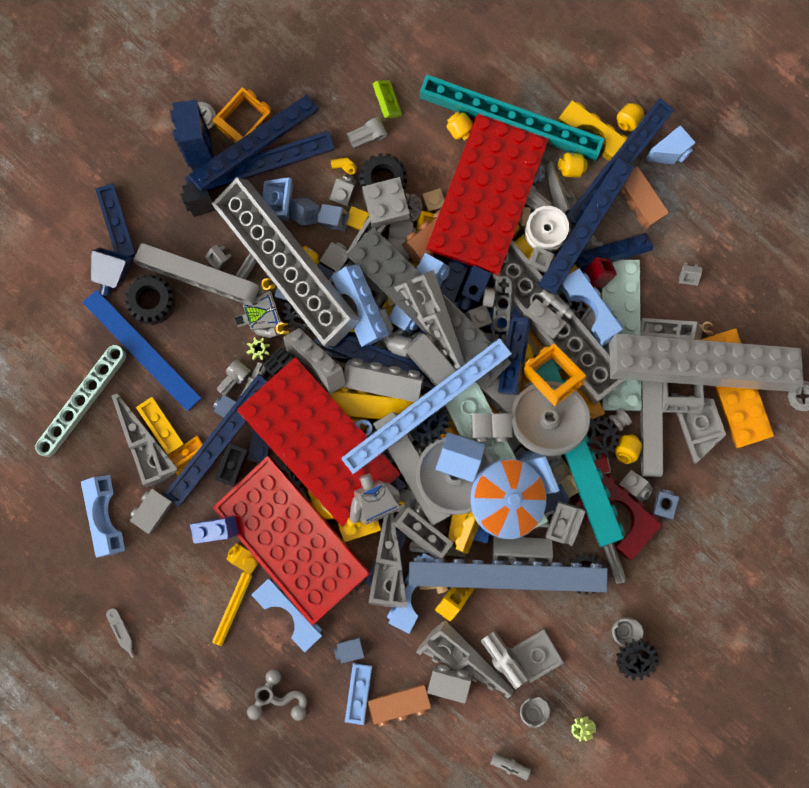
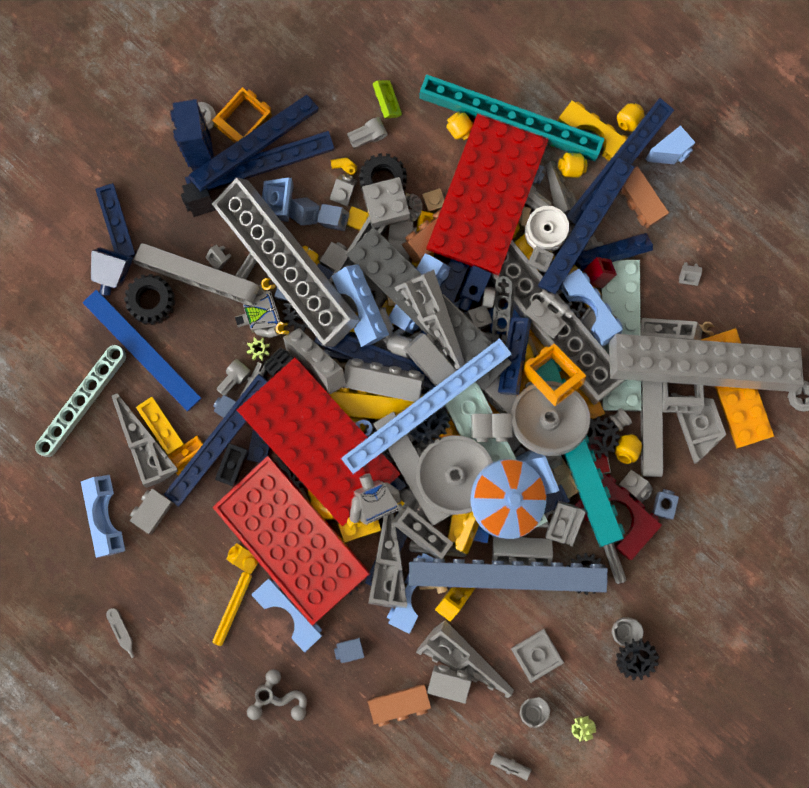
brick [190,516,239,544] -> none
light blue tile [345,663,372,725] -> none
light blue slope [435,432,485,482] -> none
light grey piece [481,631,529,689] -> none

